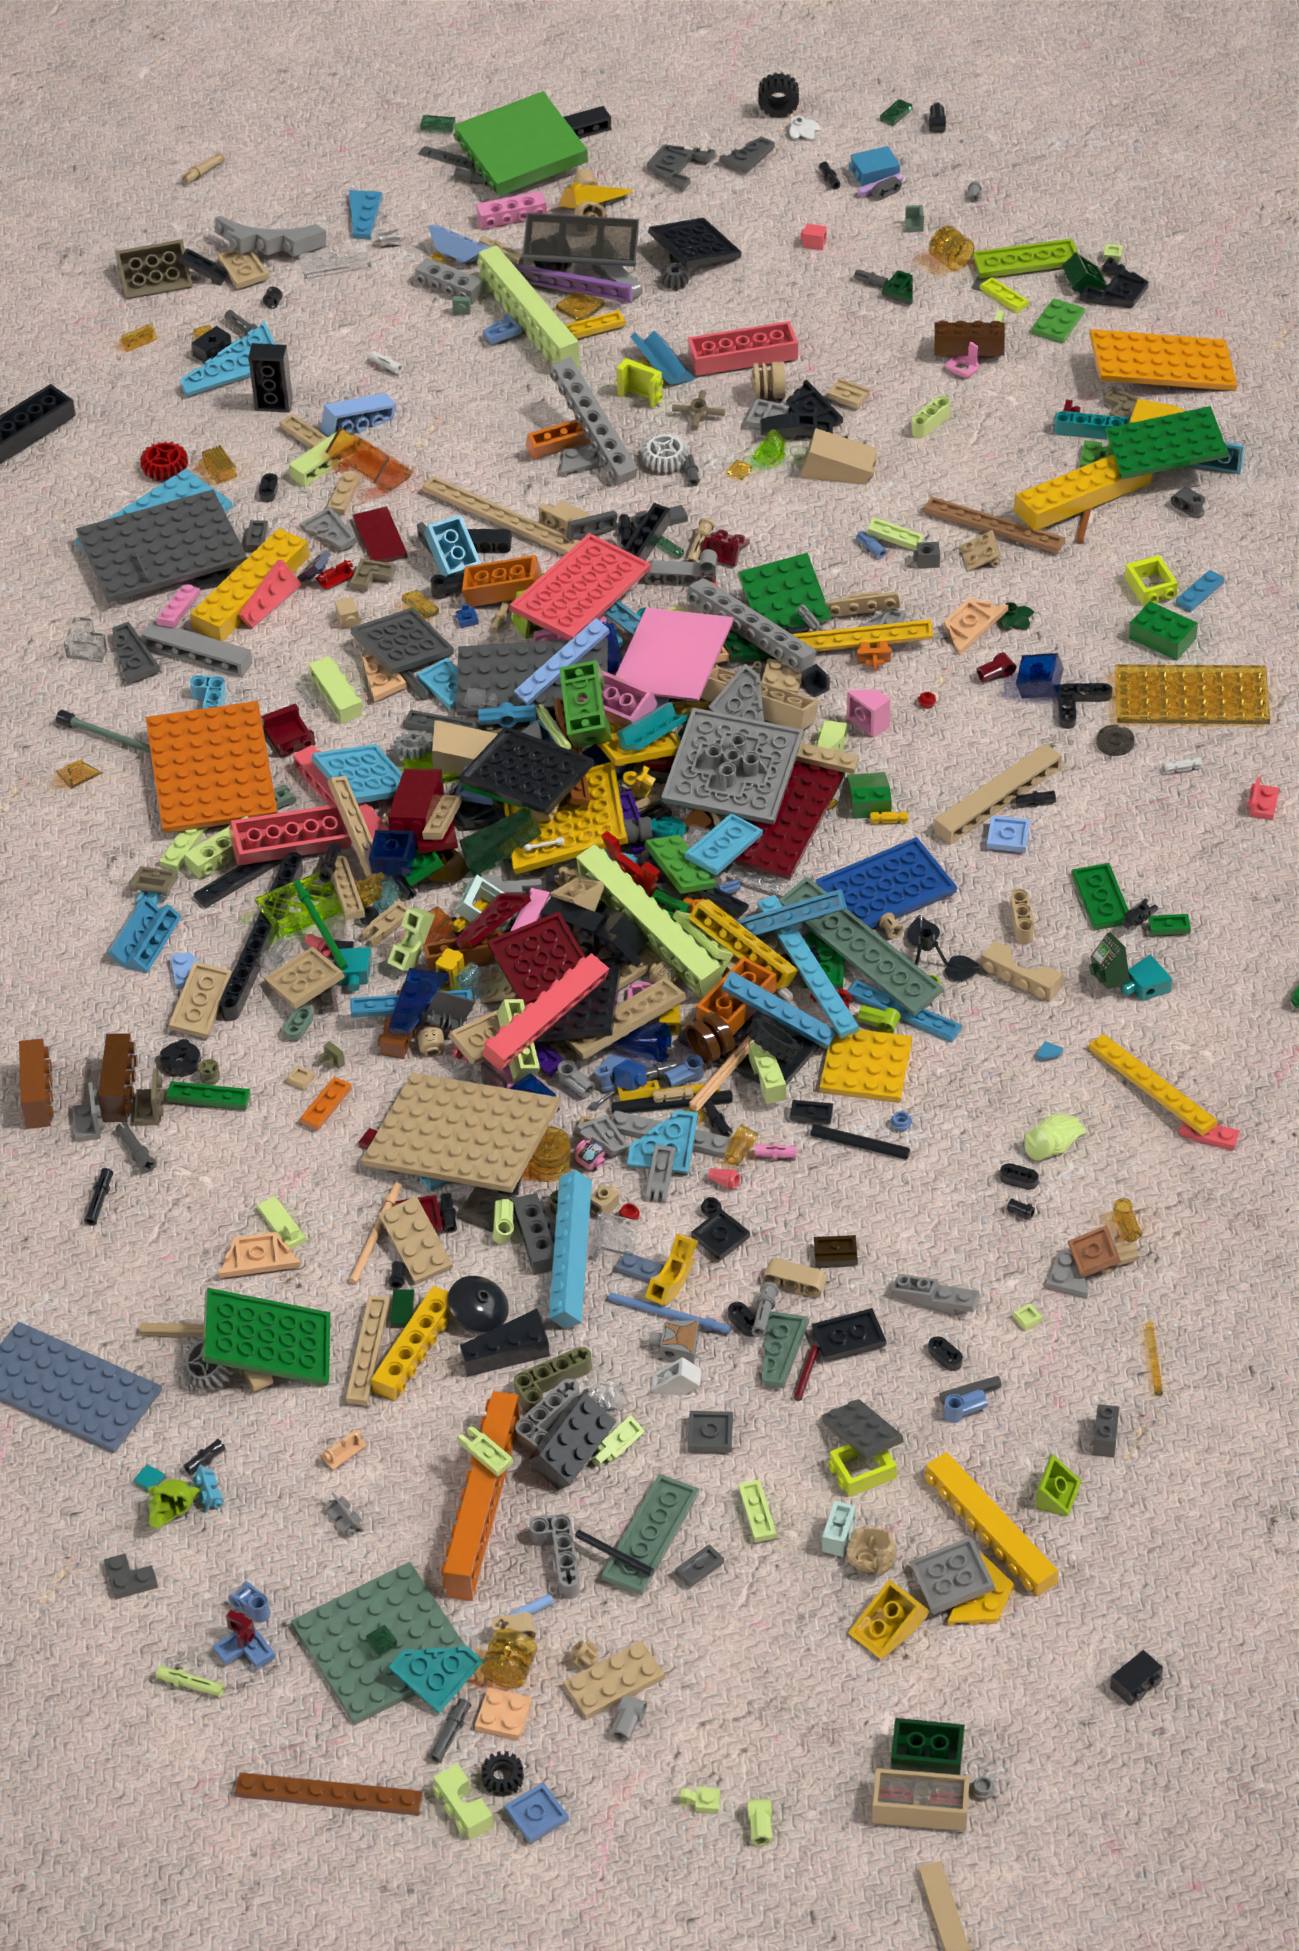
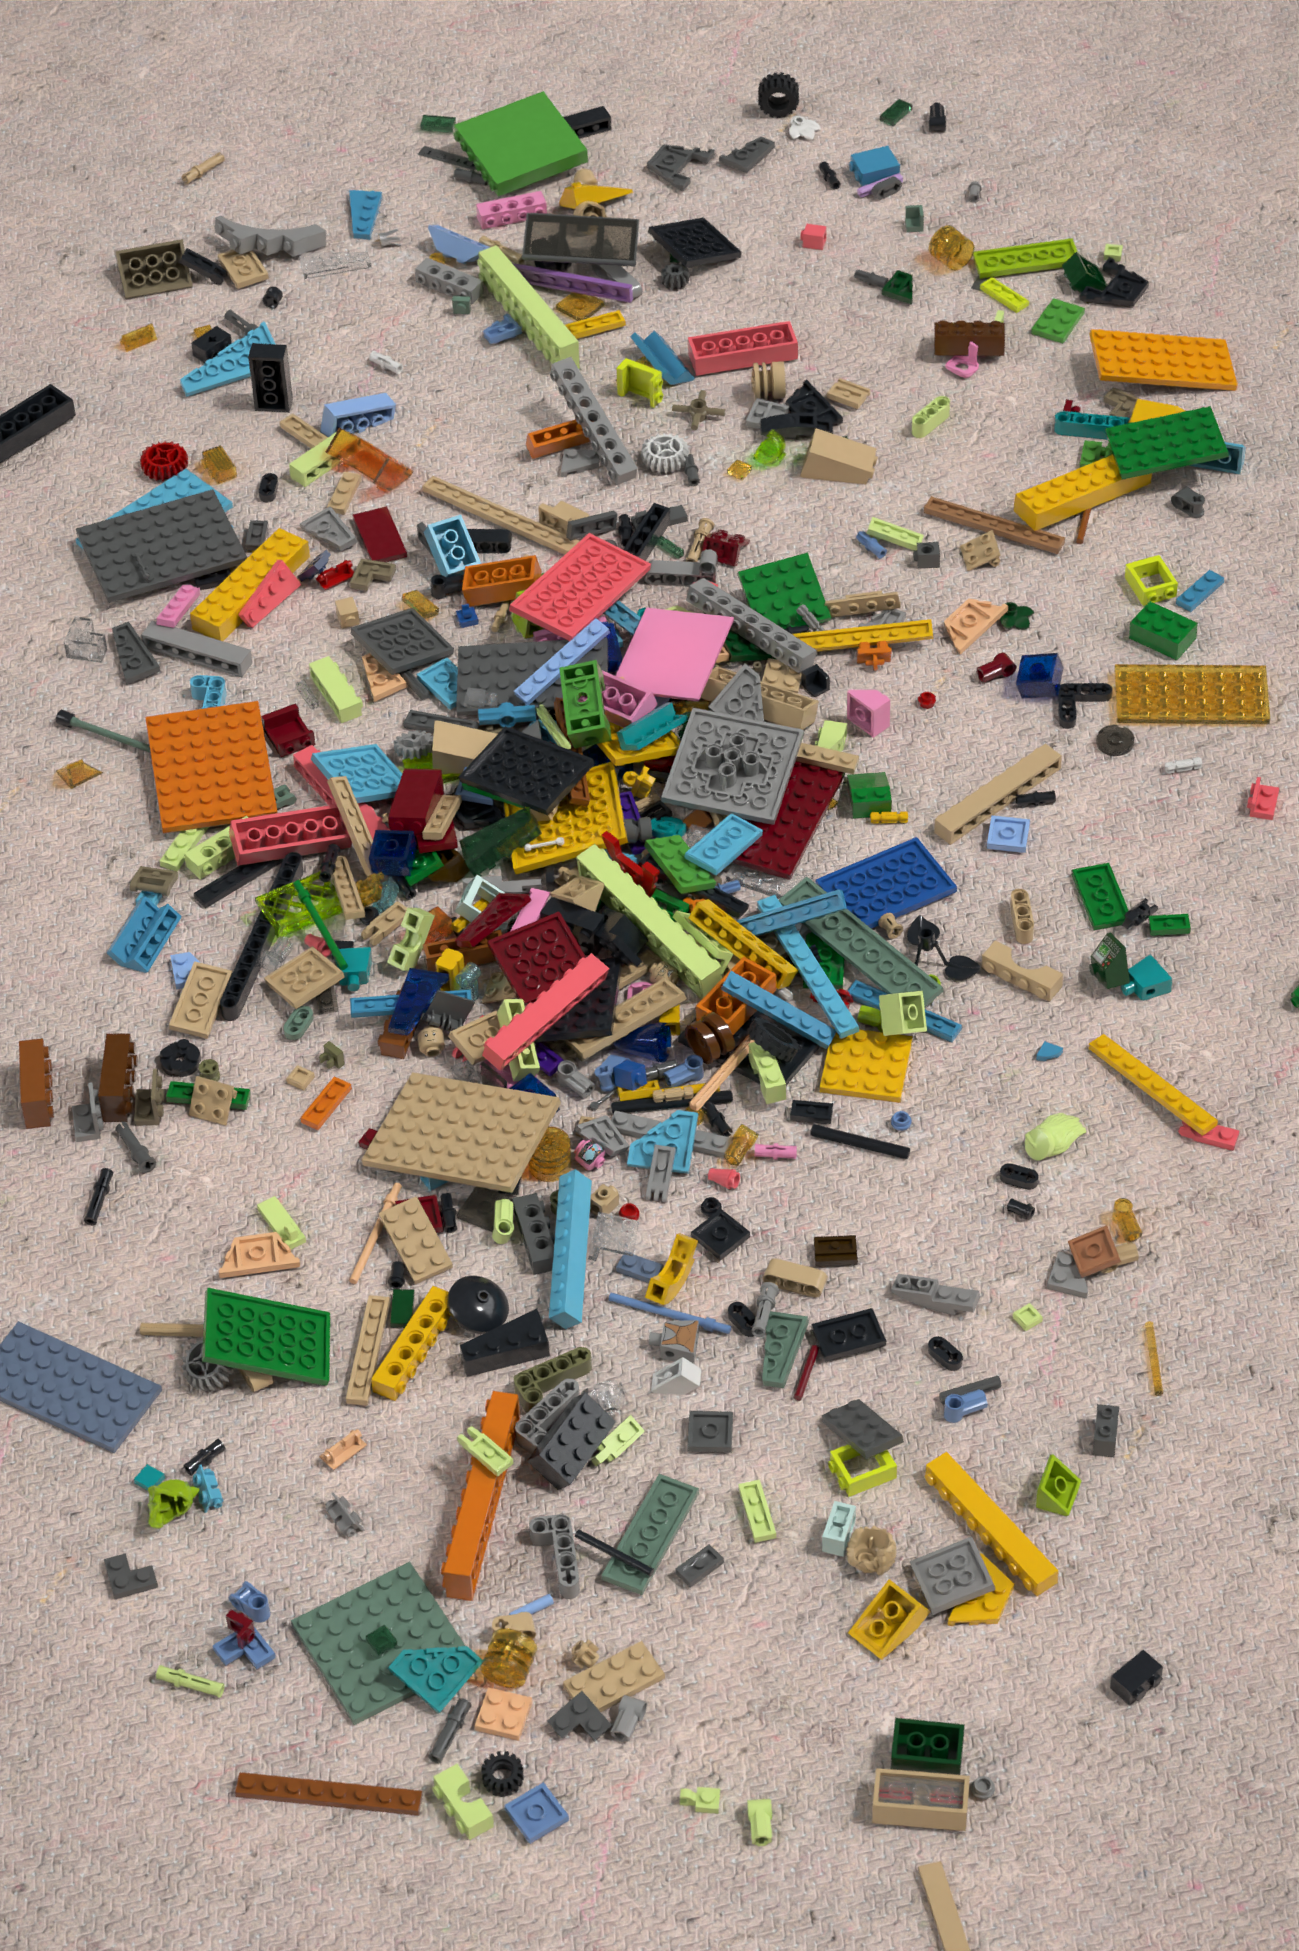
none -> tan hinge [189,1076,237,1126]
none -> dark grey plate [547,1691,612,1741]
none -> yellowish green brick [879,991,927,1036]

